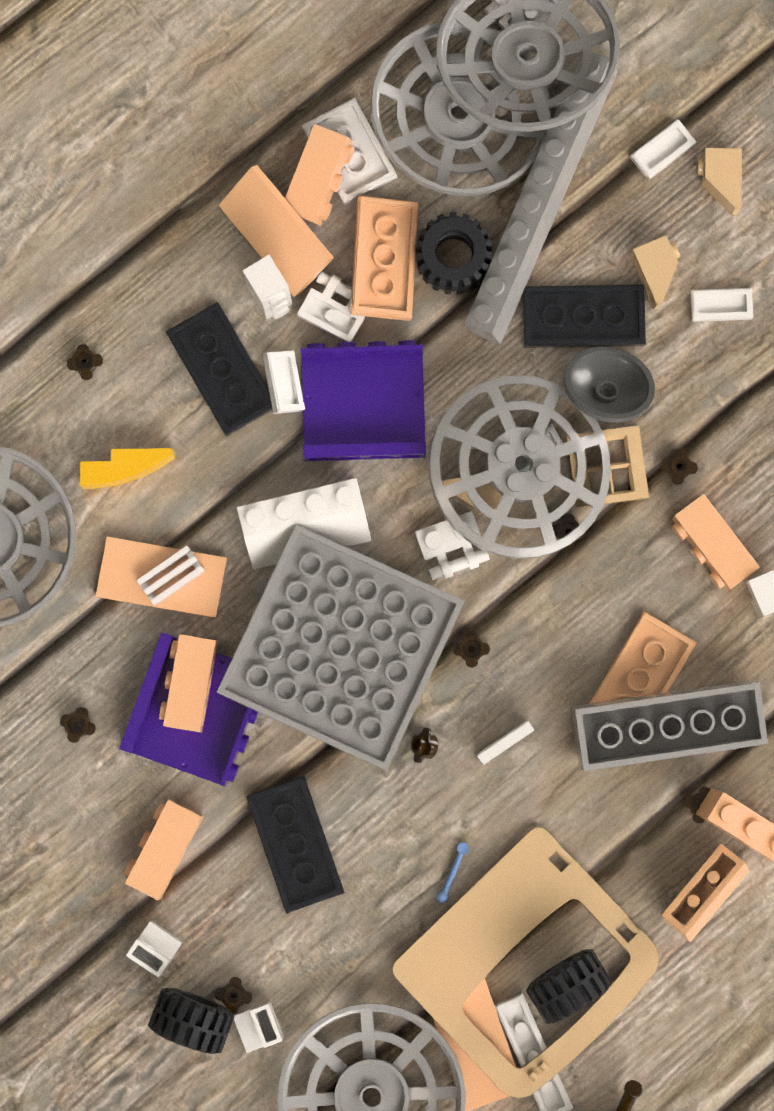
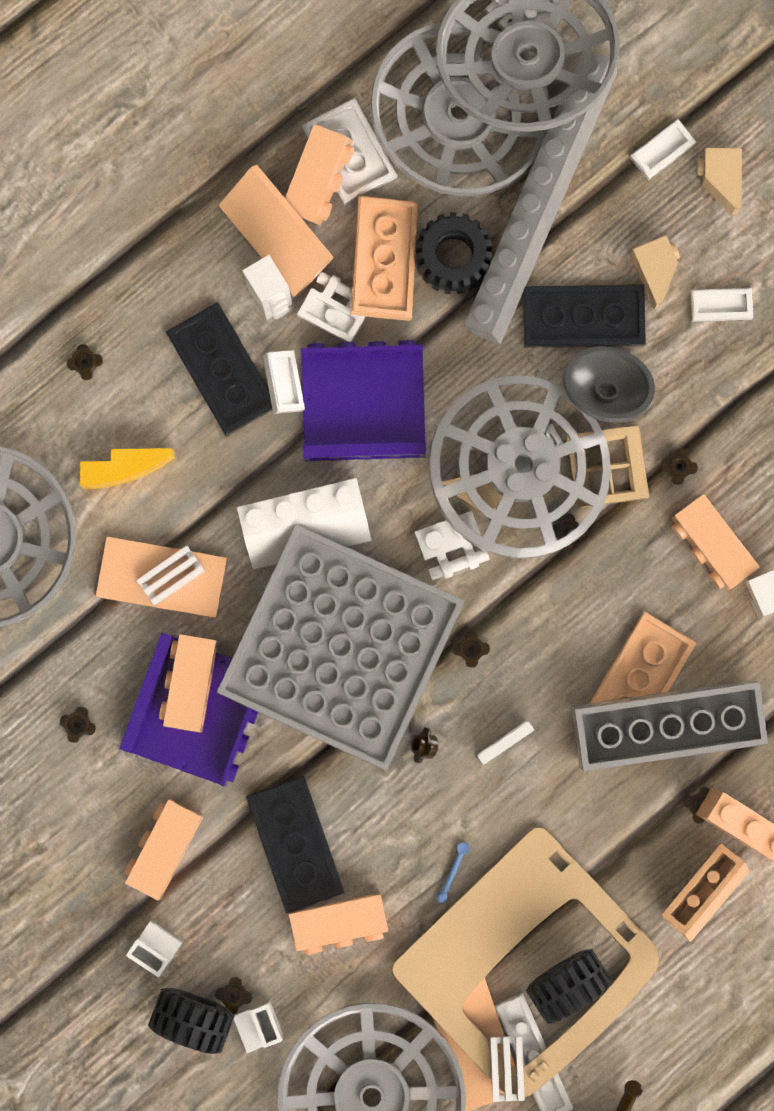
none -> light nougat brick [289,893,388,955]
none -> white tile [490,1036,525,1102]

